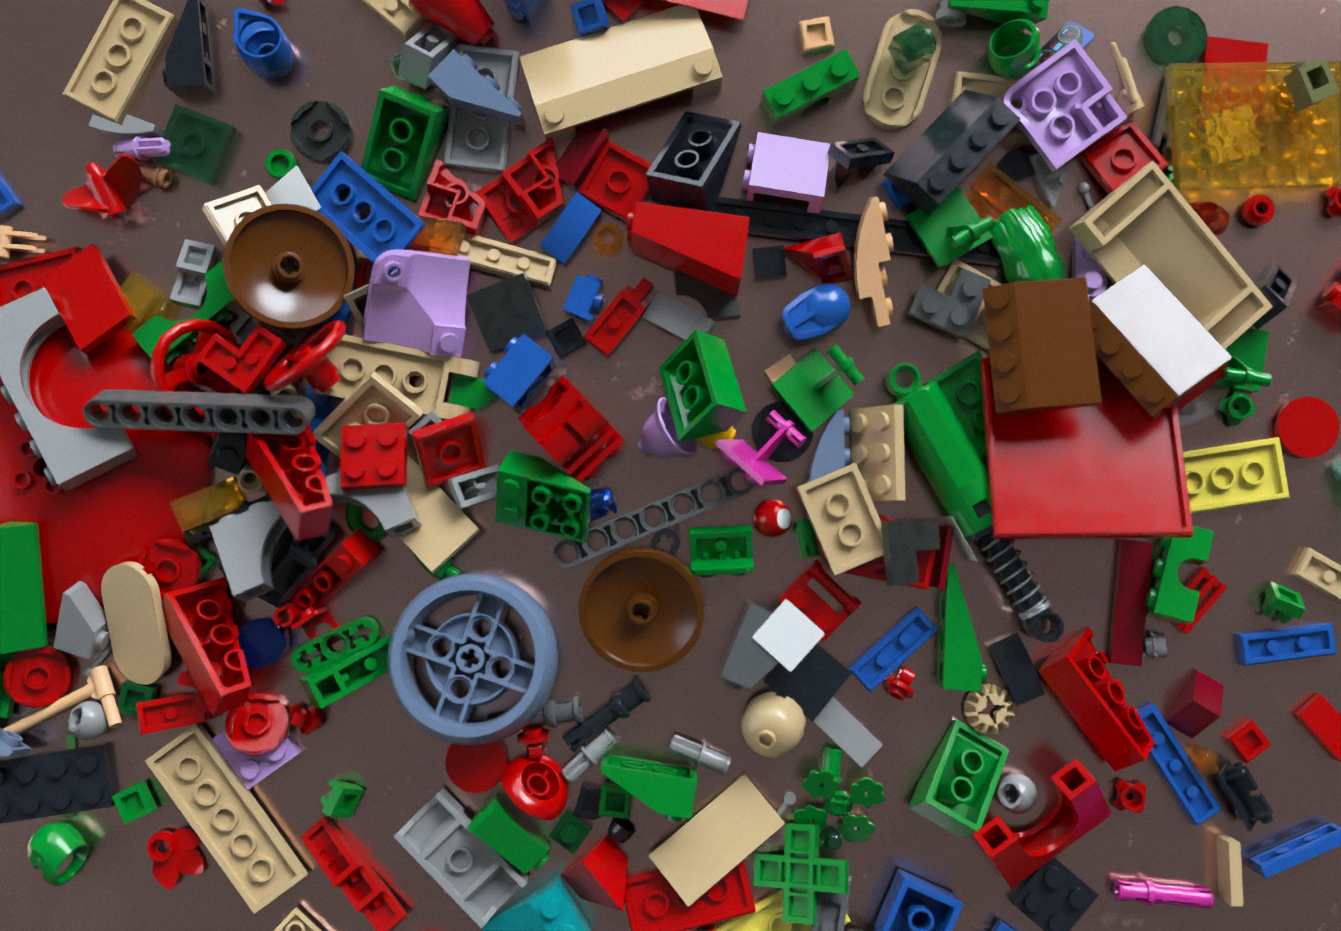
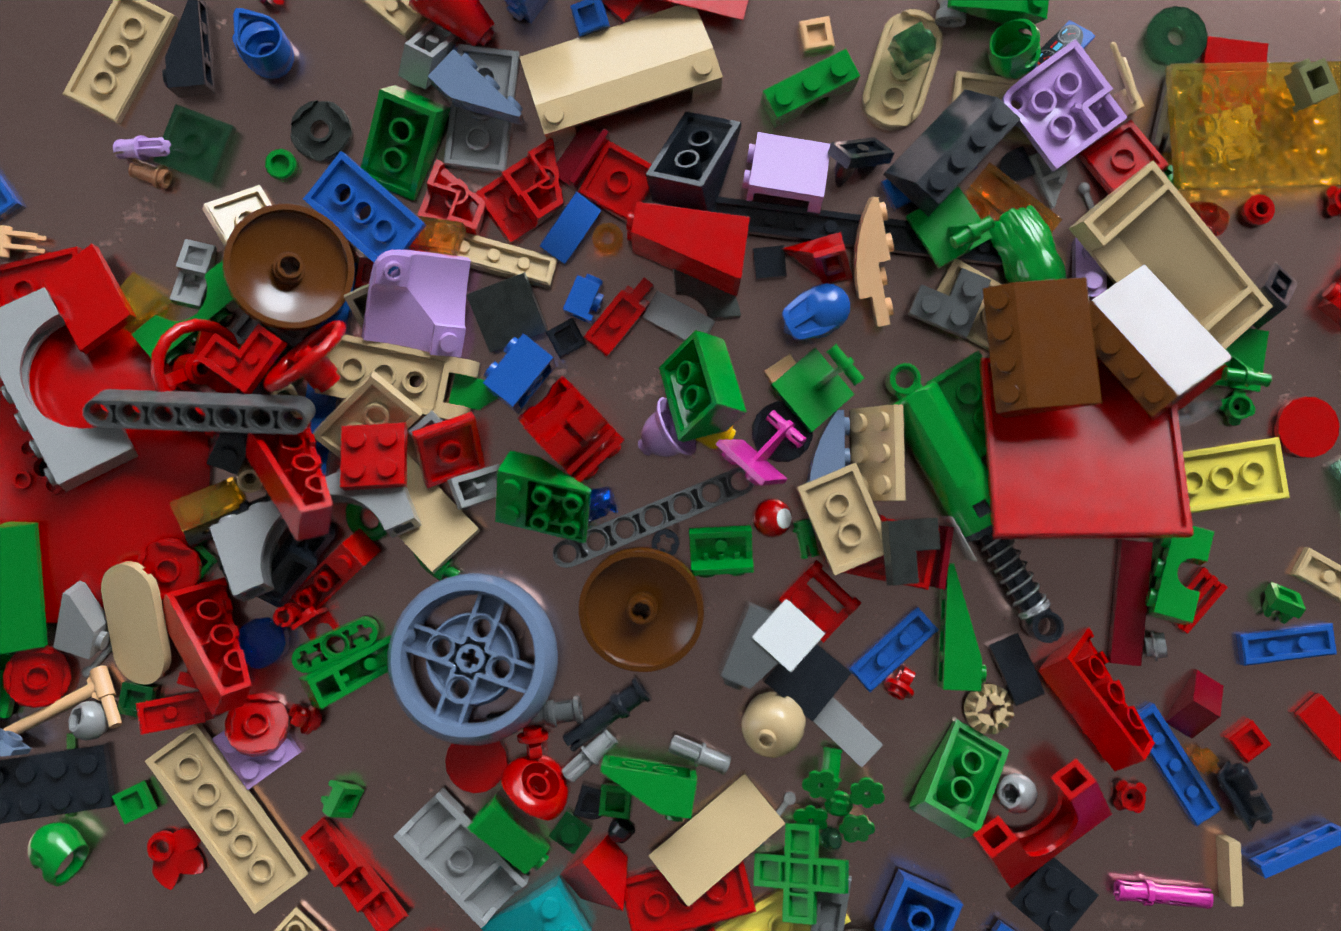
red piece [61,154,142,221] -> none
light grey slope [88,114,167,139] -> none
white sticker [265,166,321,211] -> none
clear green piece [386,53,403,77] -> none

